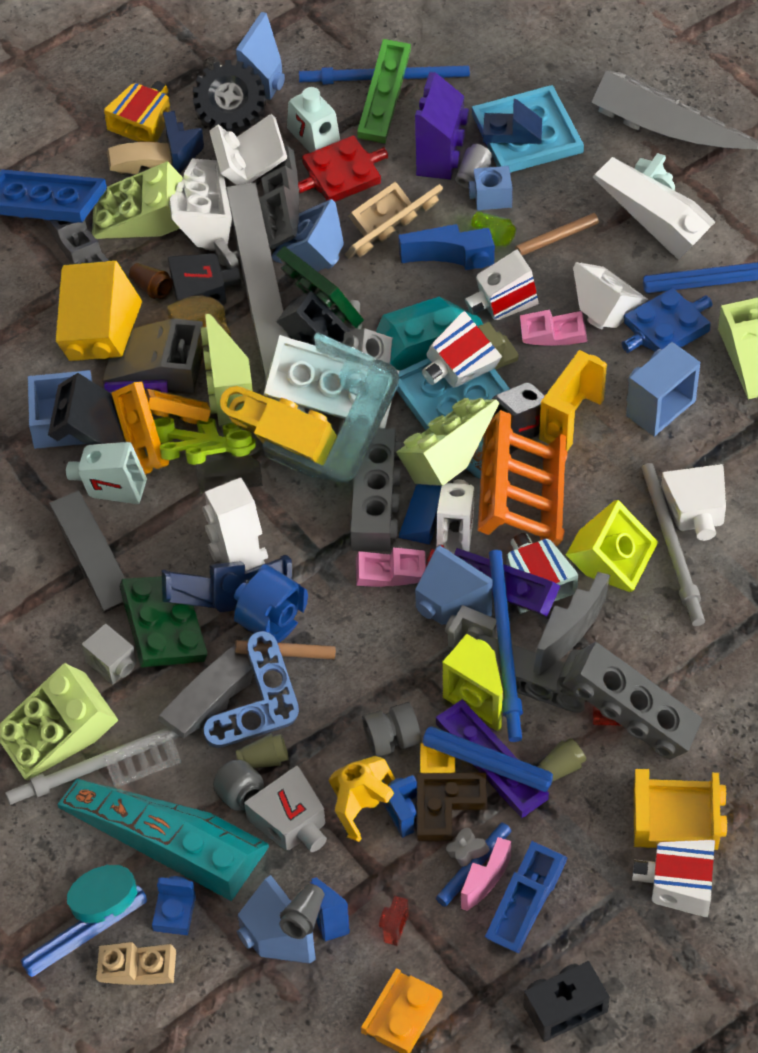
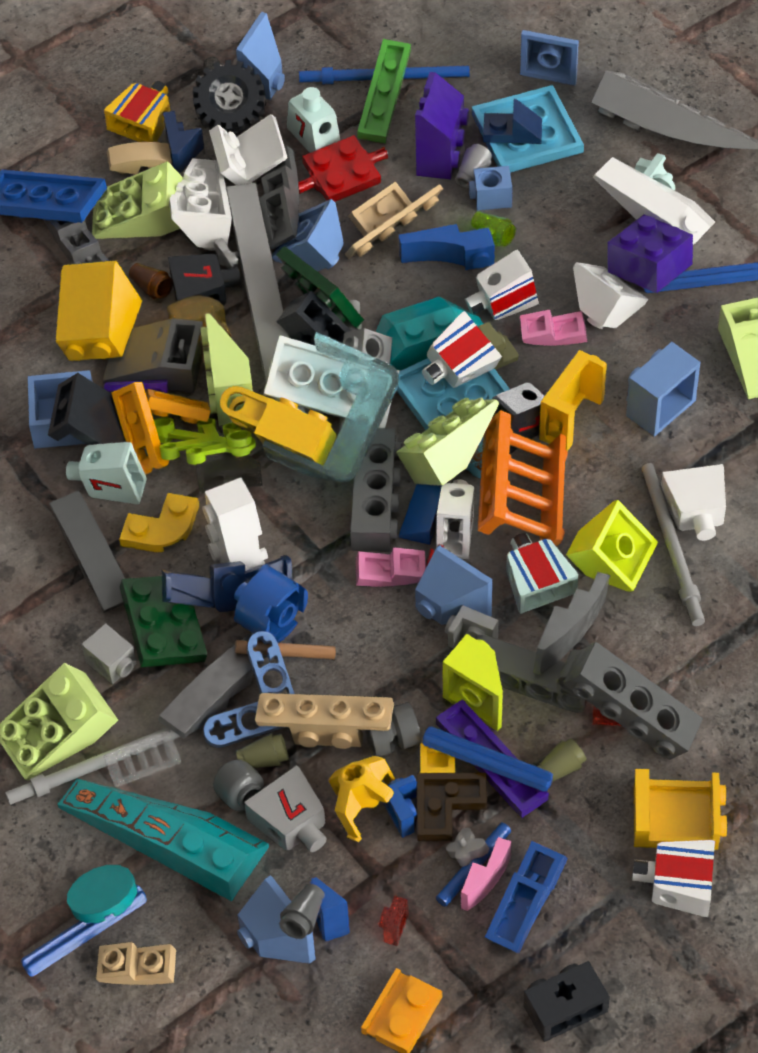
blue bracket [152,876,196,935] -> none
dark purple plate [454,548,561,617] -> none
blue bar [489,550,523,742] -> none
medium nougat bar [515,213,599,256] -> none
blue plate [621,288,713,353] -> none
none -> yellow plate [119,493,199,552]
none -> tan bracket [255,693,394,749]
none -> medium blue slope [520,30,579,85]
none -> dark purple brick [608,214,693,293]

